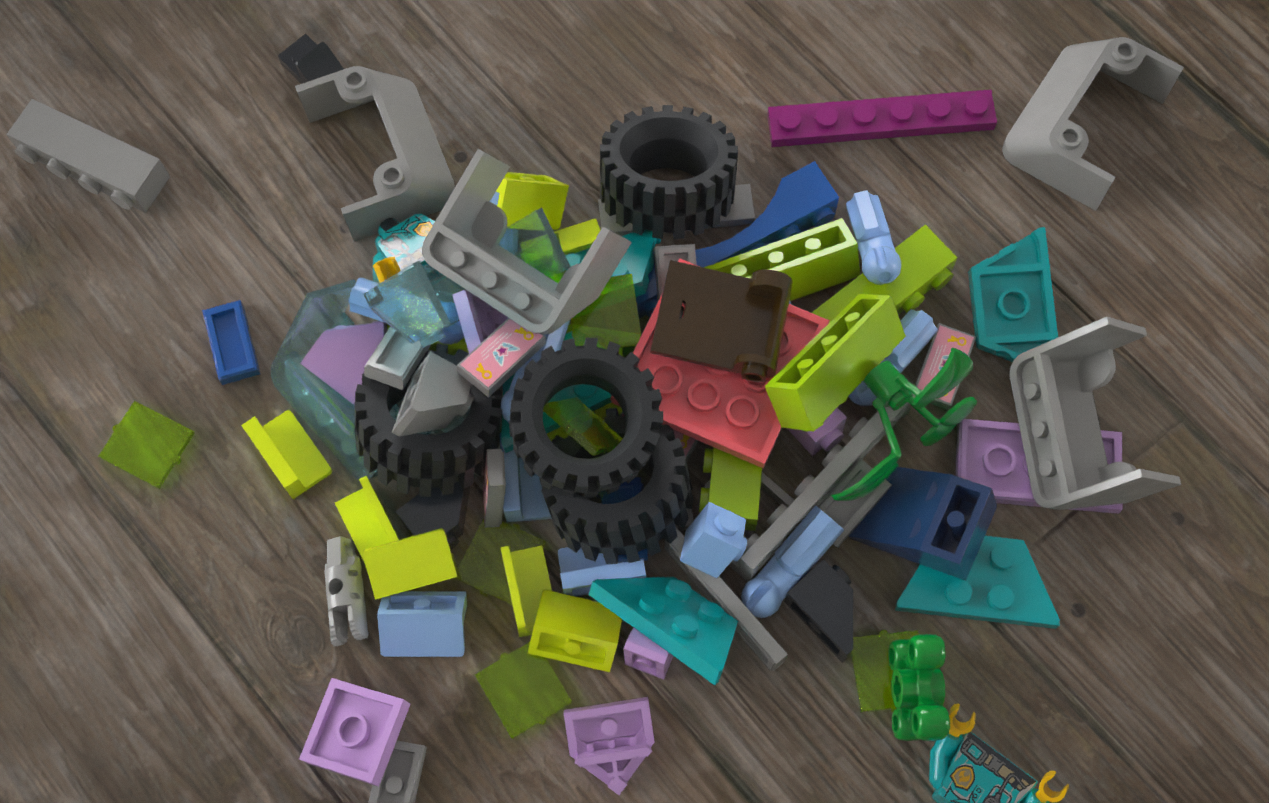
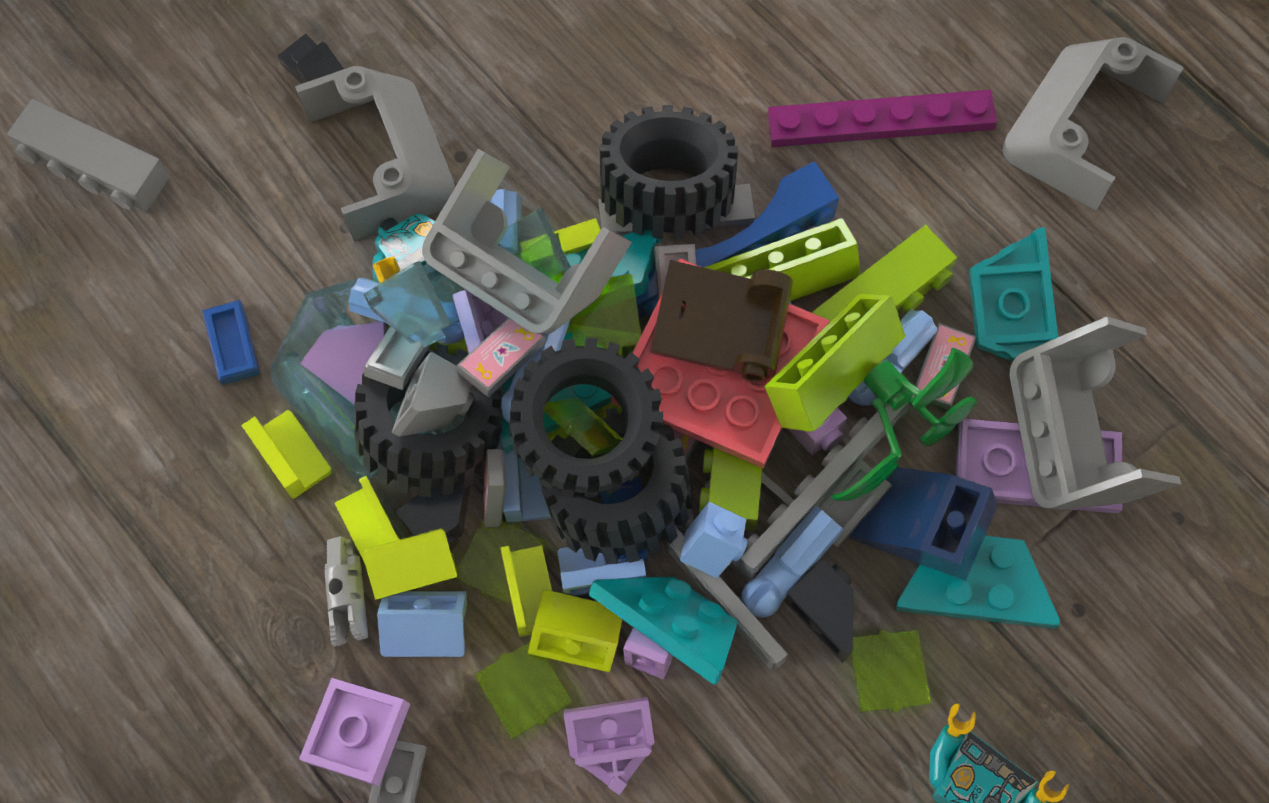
clear neon green piece [98,401,195,489] -> none
neon yellow panel [496,172,569,230] -> none
light blue piece [846,190,901,285] -> none
green gear [888,634,950,741] -> none

